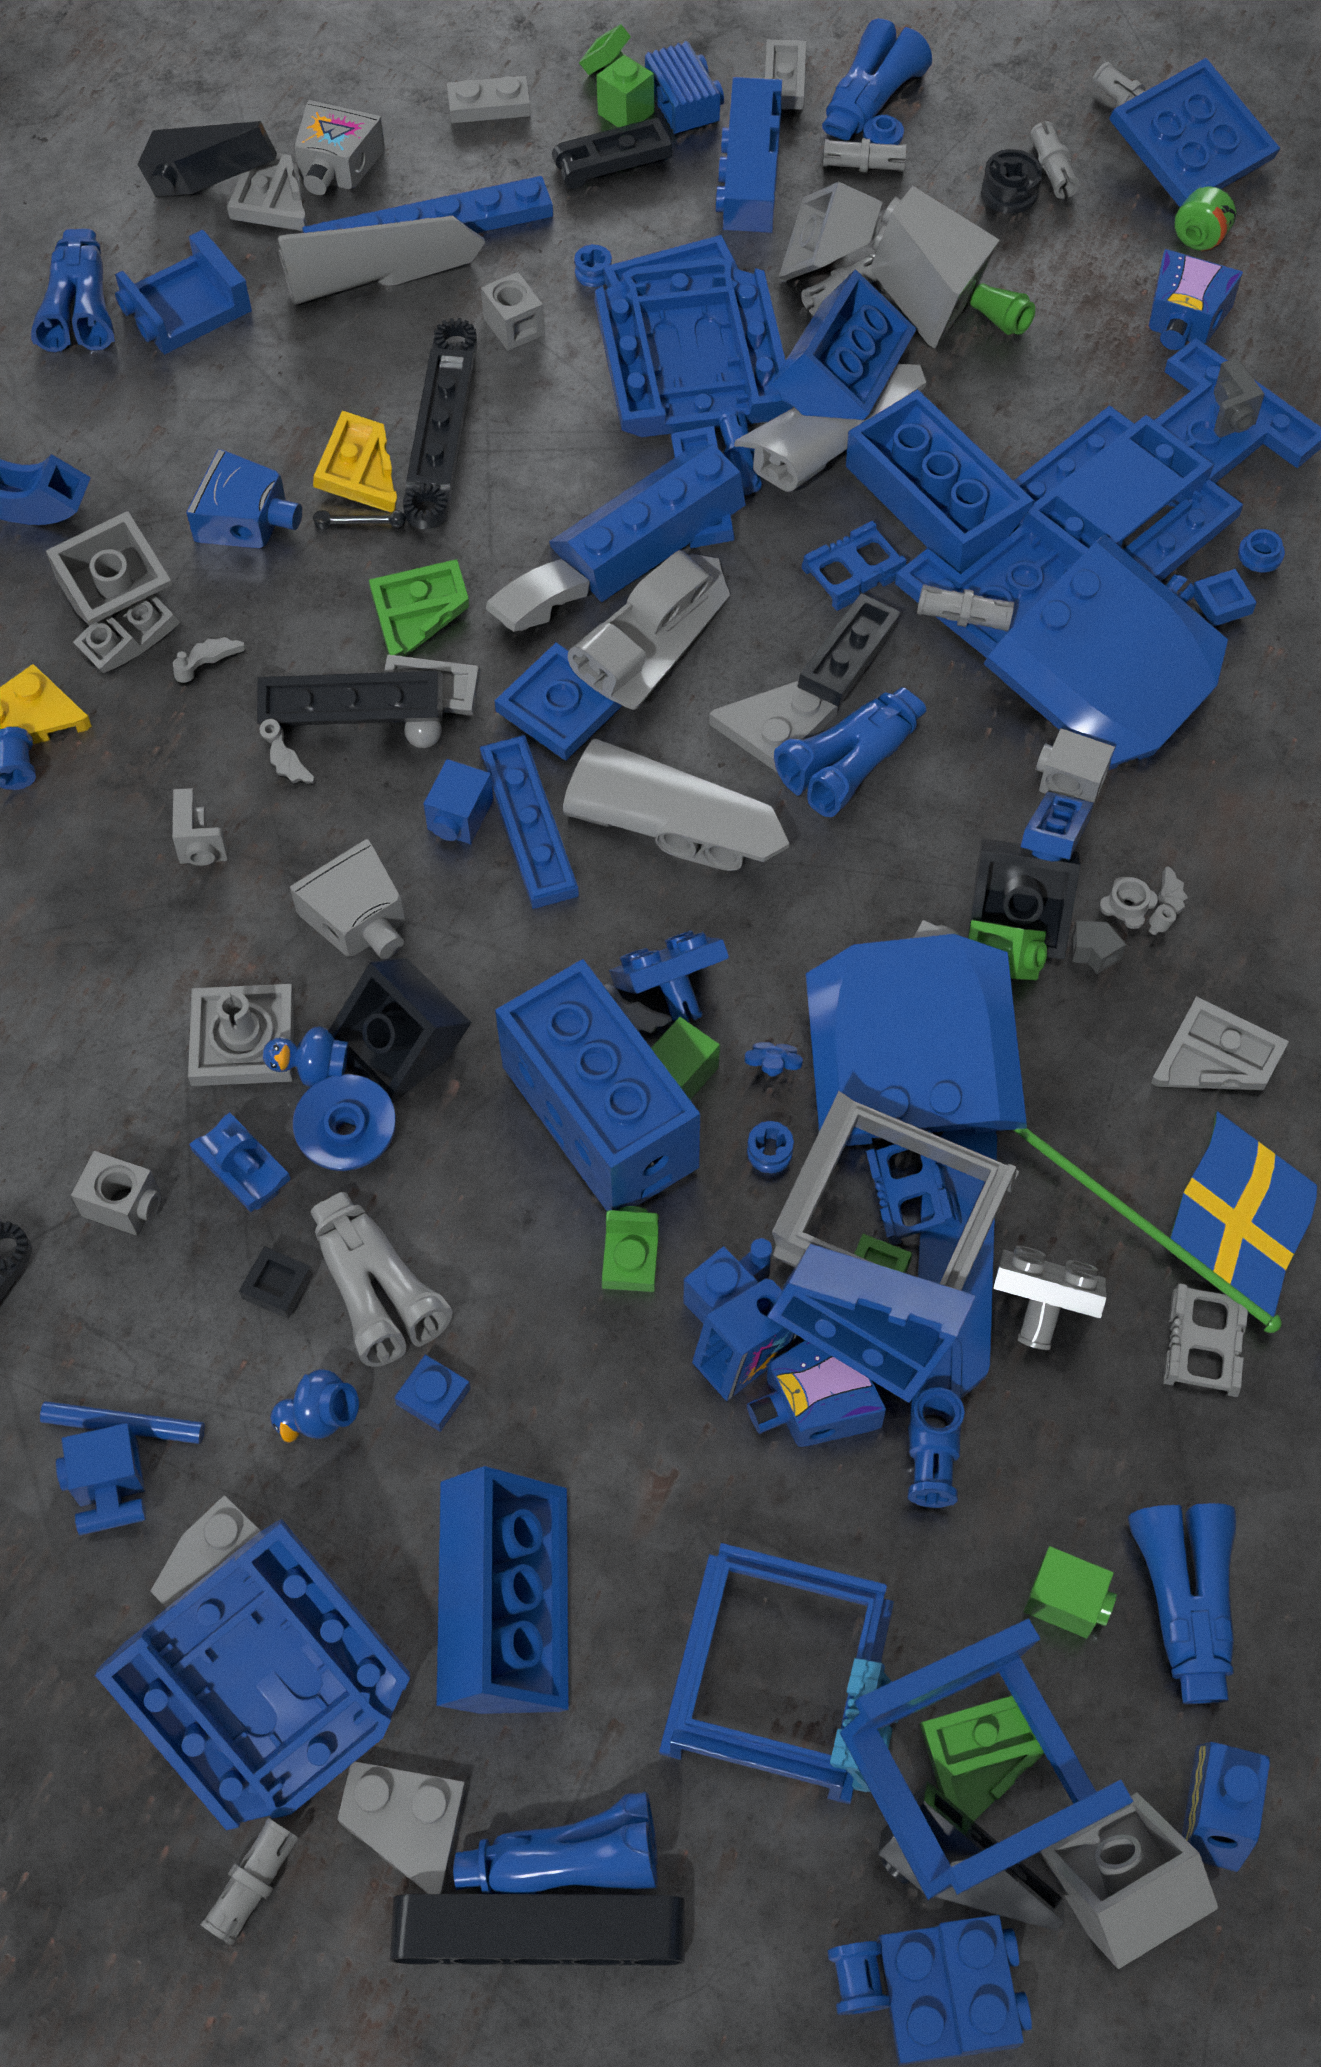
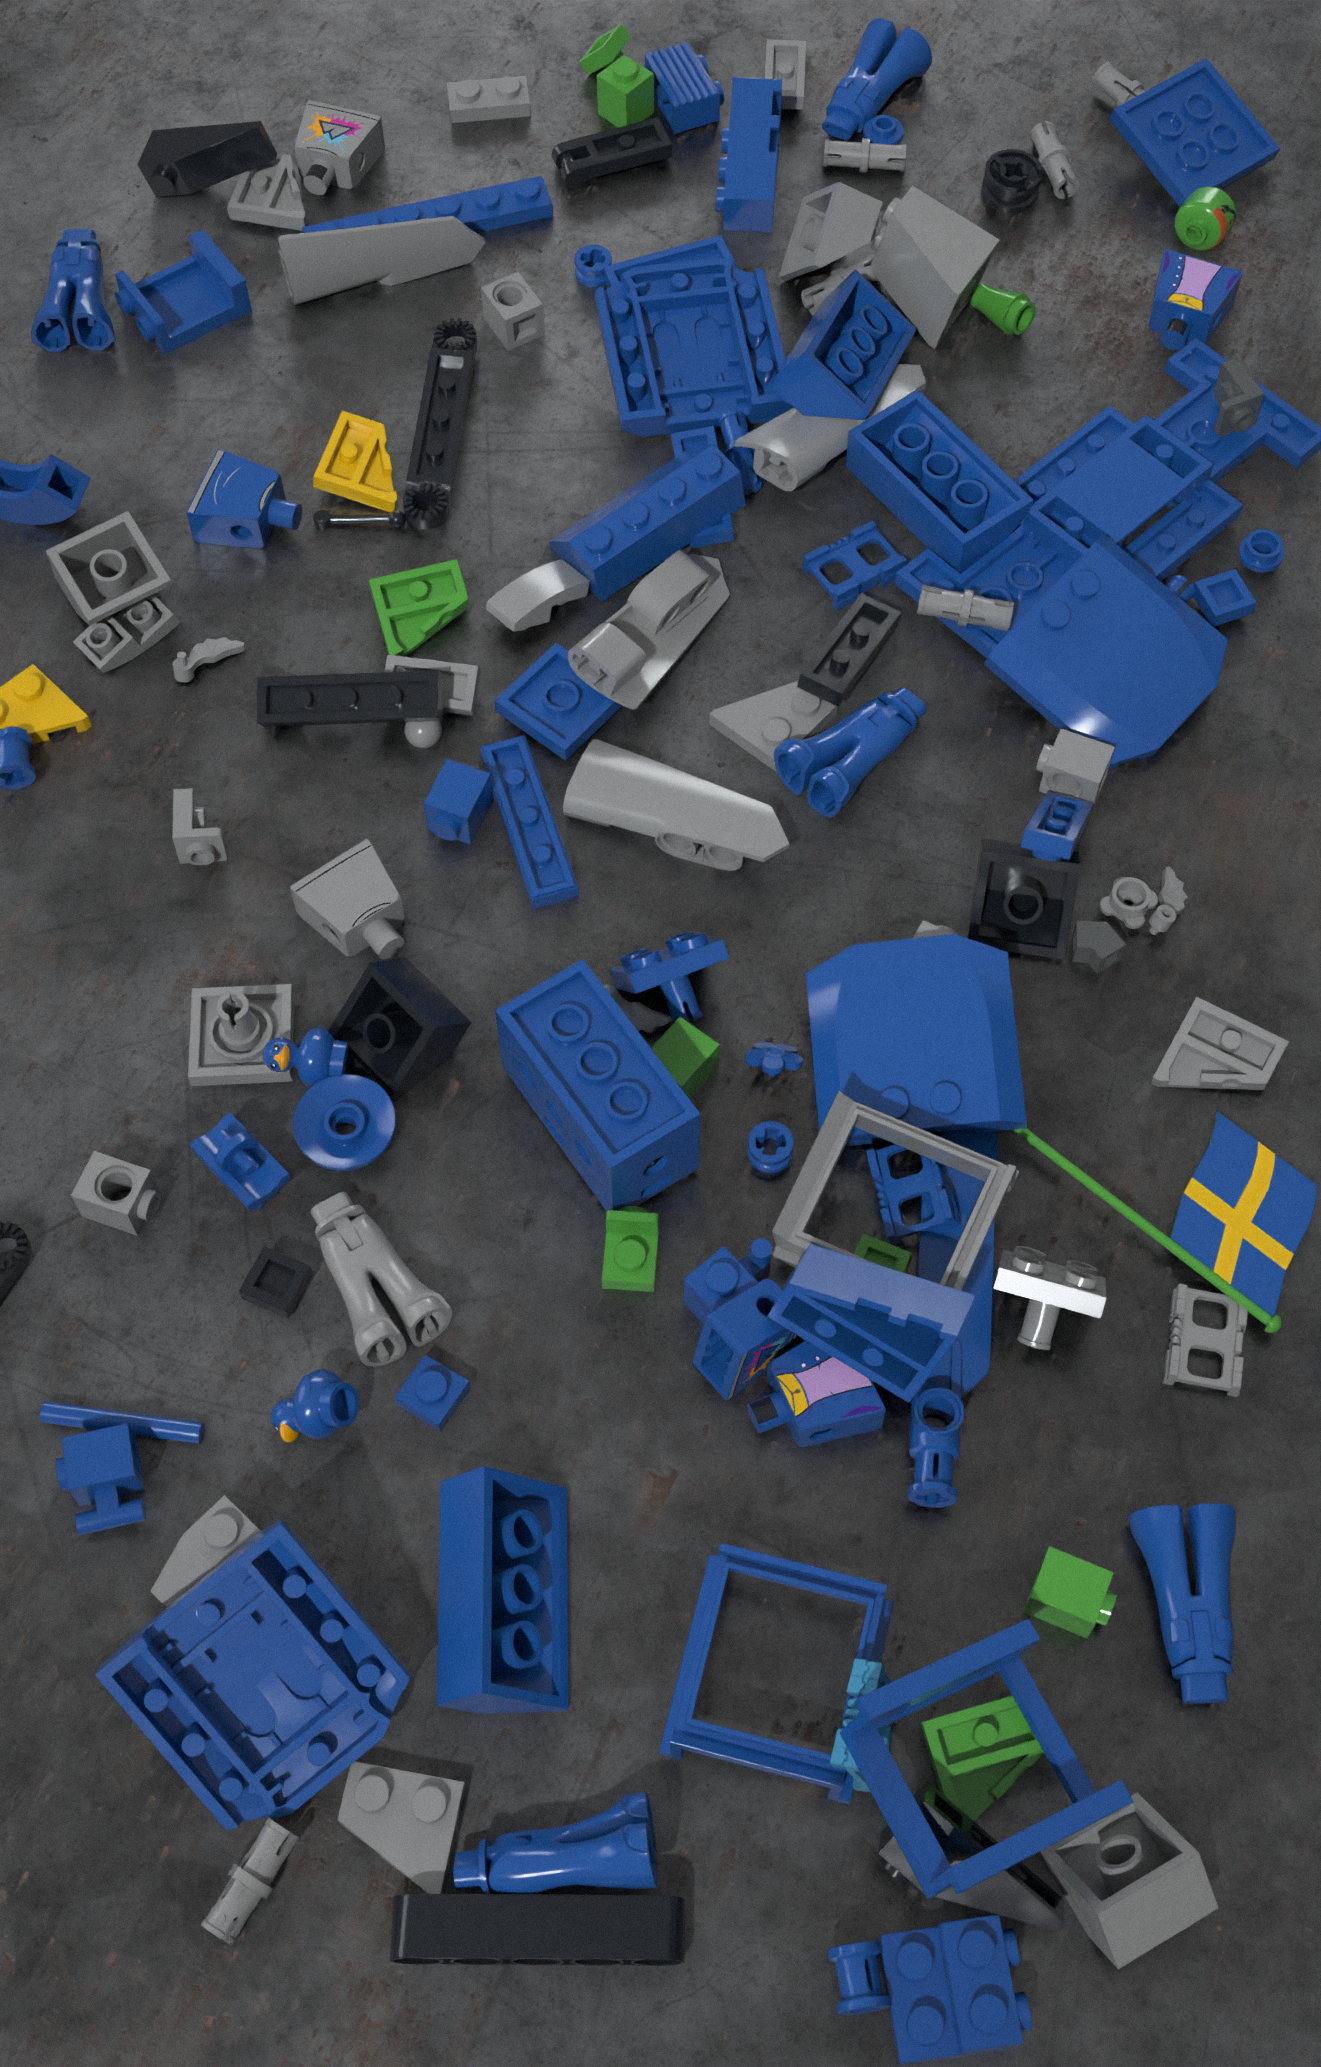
light grey piece [259,719,316,784] -> none
bright green bracket [968,920,1047,980] -> none
blue torso [1182,1742,1270,1872] -> none

